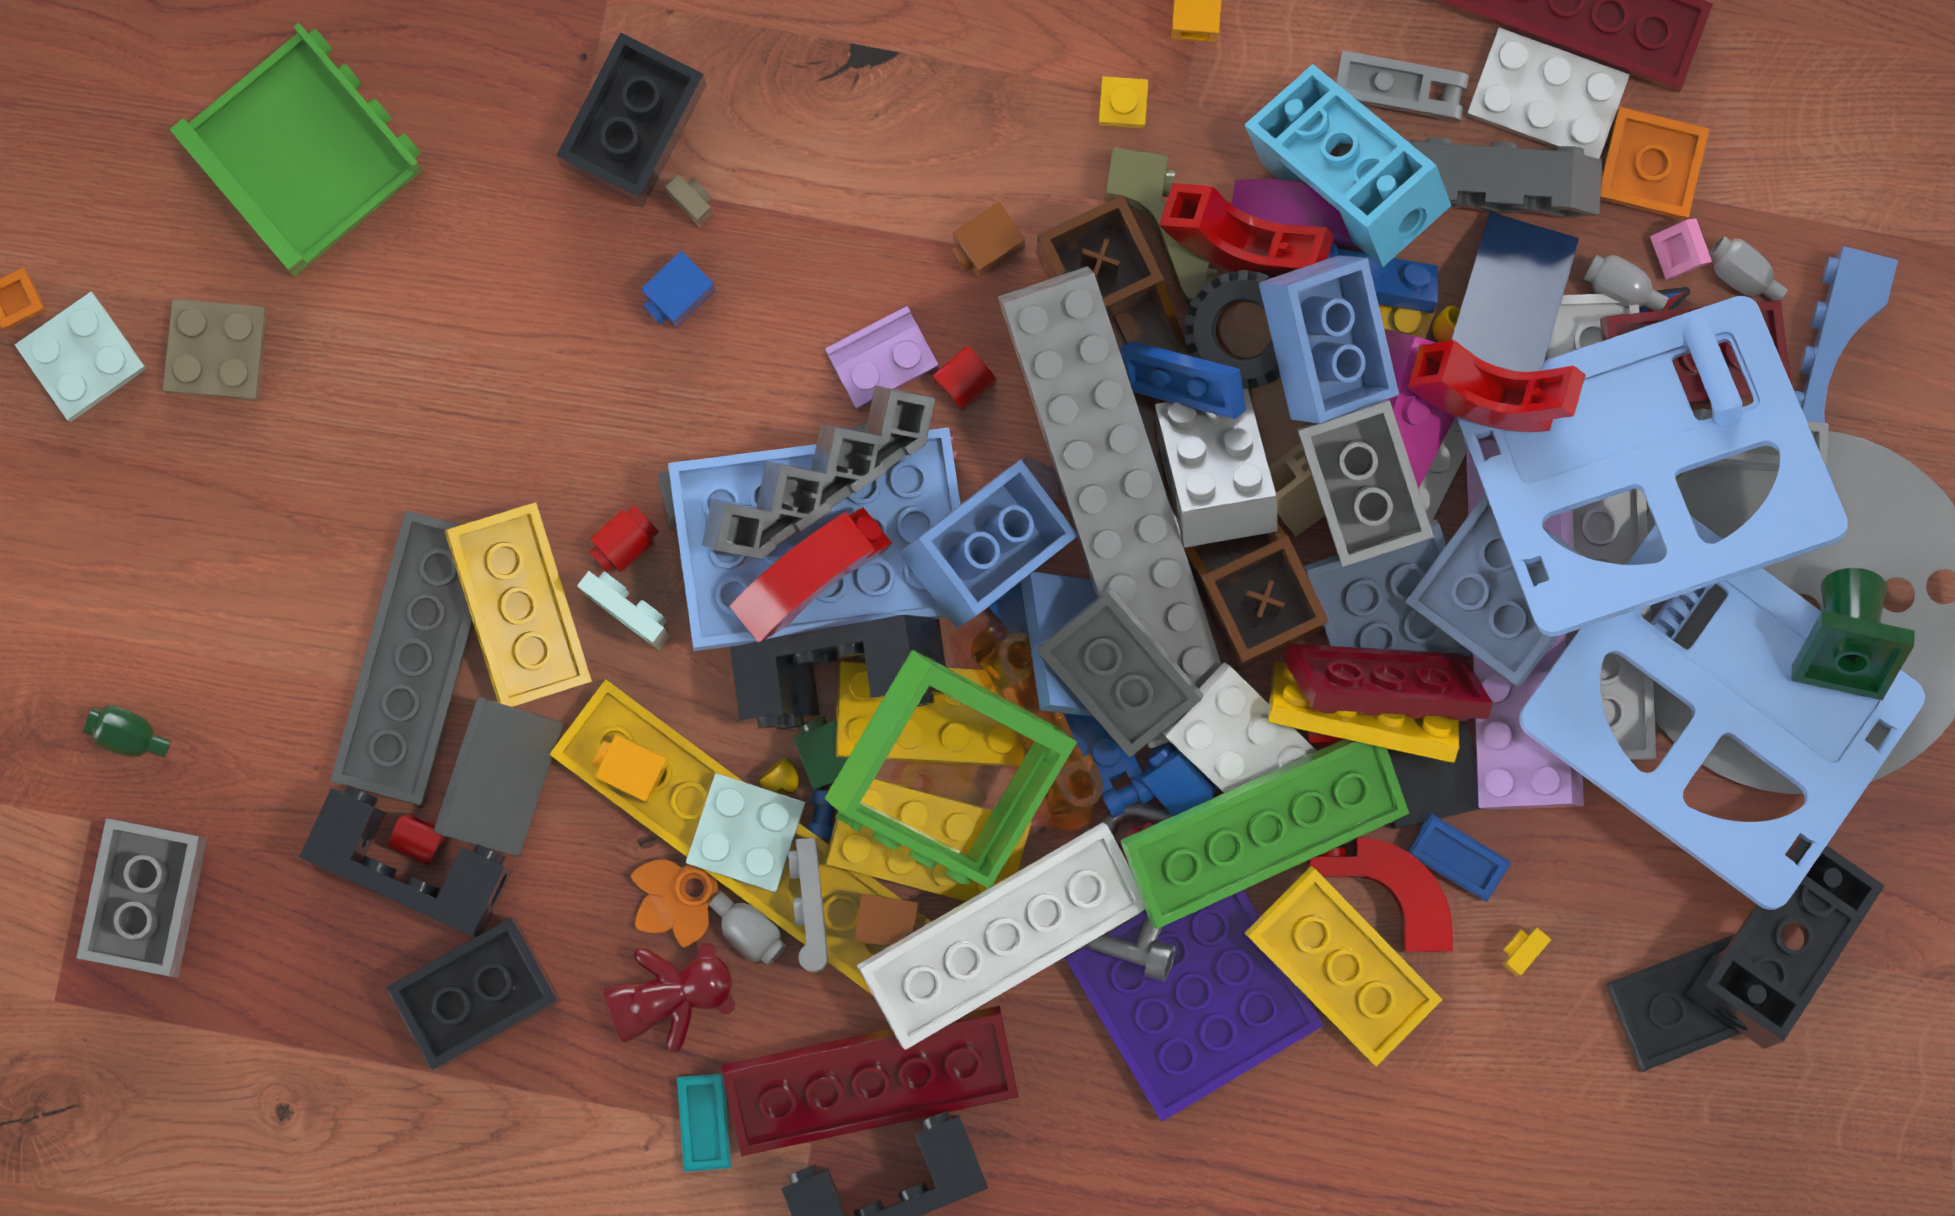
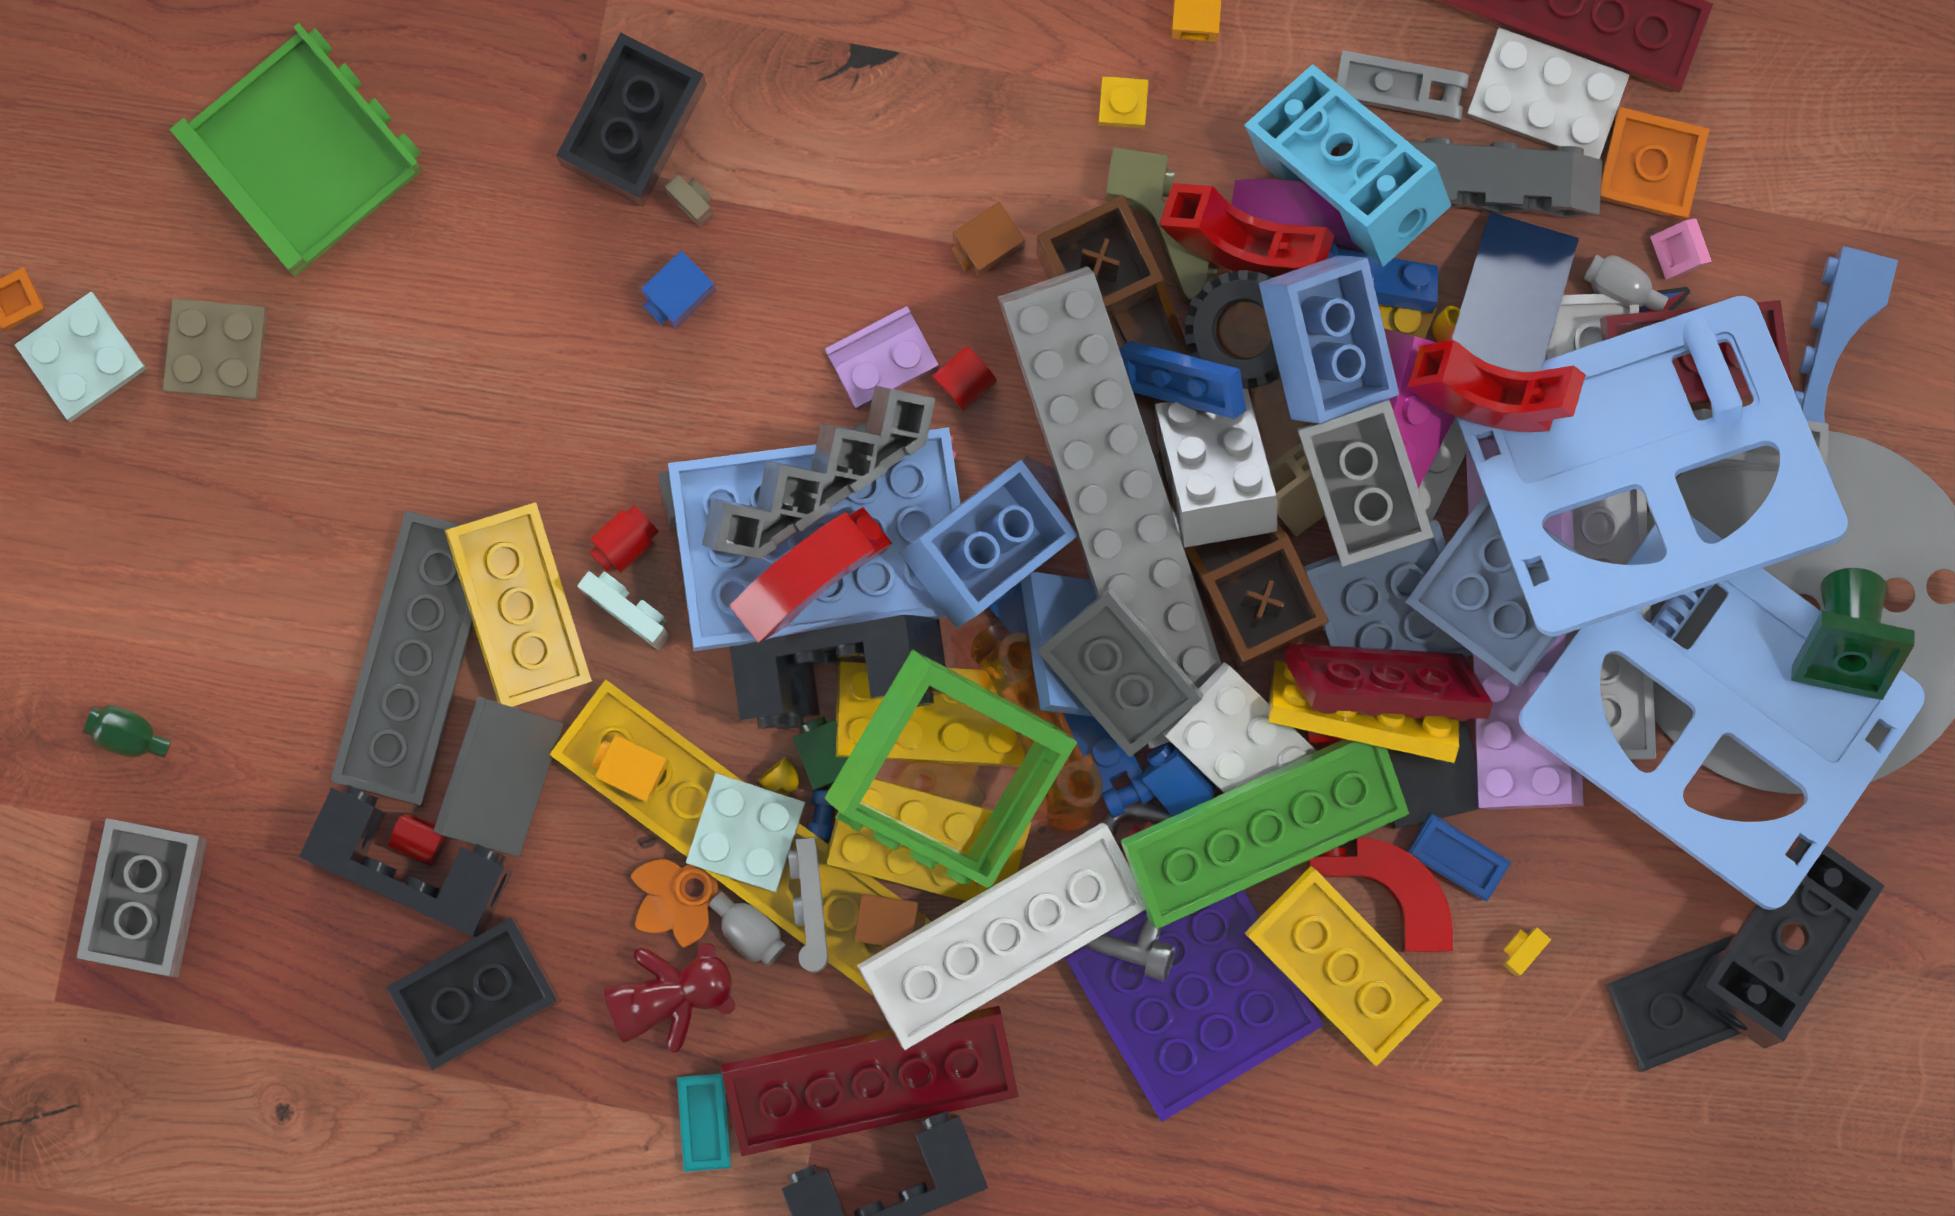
light grey plant [1709,236,1788,301] -> none

